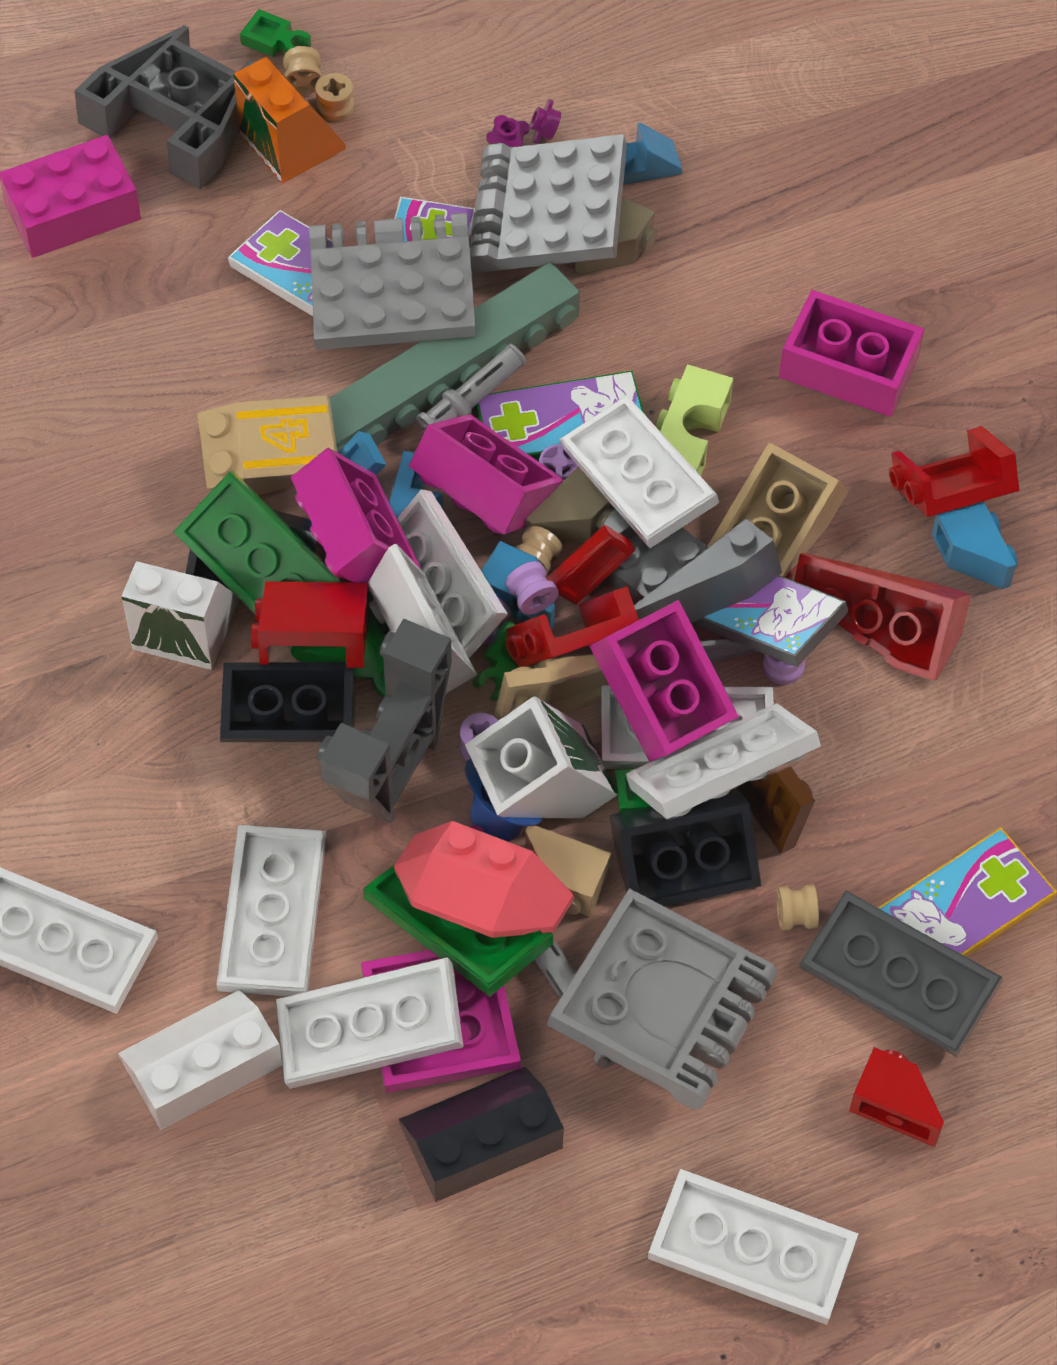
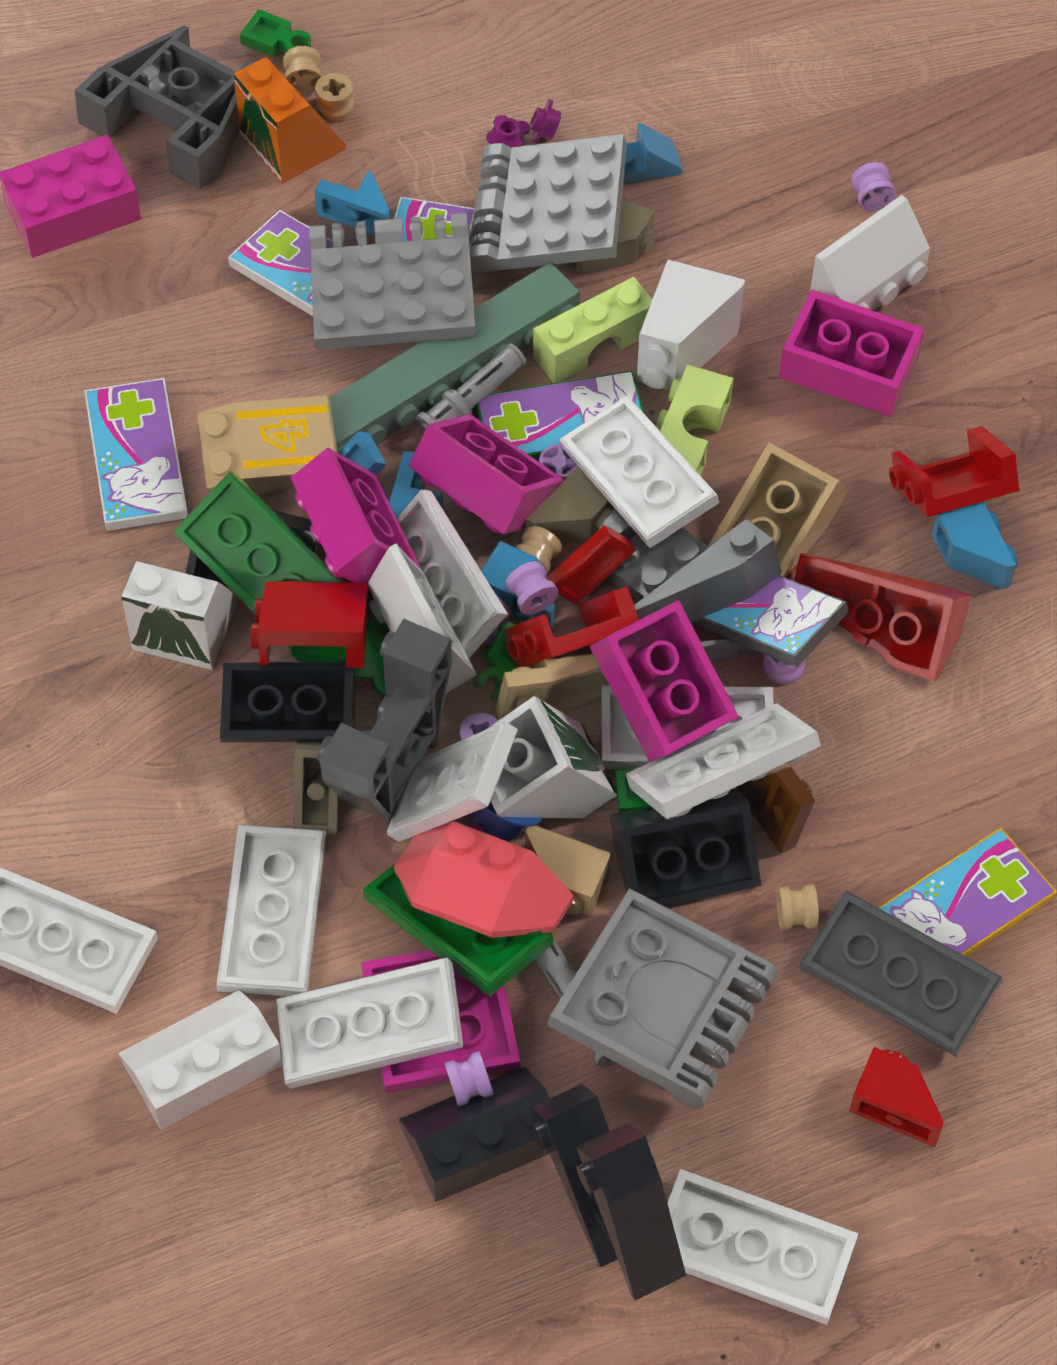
none -> tile [84,378,188,531]
none -> dark tan slope [293,742,341,835]
none -> dark azure slope [315,171,389,235]
none -> white tile [387,721,518,842]
none -> lavender wheel [444,1051,494,1107]
none -> black wedge [532,1084,687,1301]
none -> yellowish green arch [533,277,653,383]
none -> white slope [636,260,745,390]
none -> white slope [810,195,930,311]
none -> lavender wheel [851,162,897,211]

